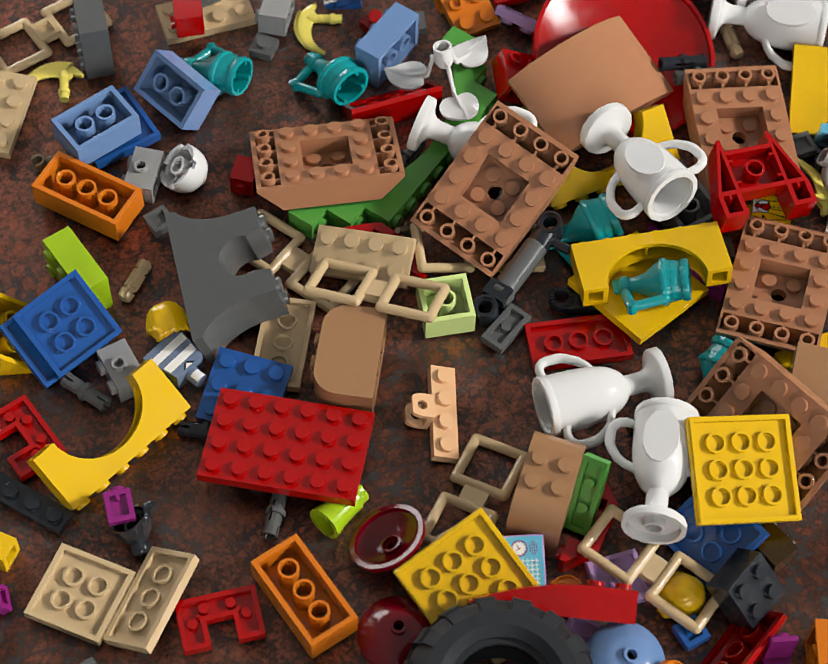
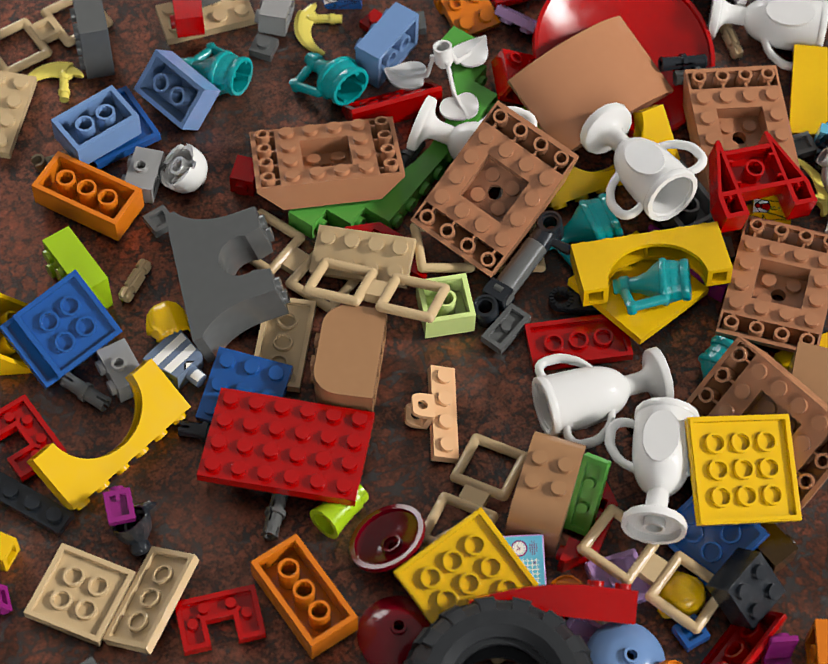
dark tan hand [395,222,412,238] -> none

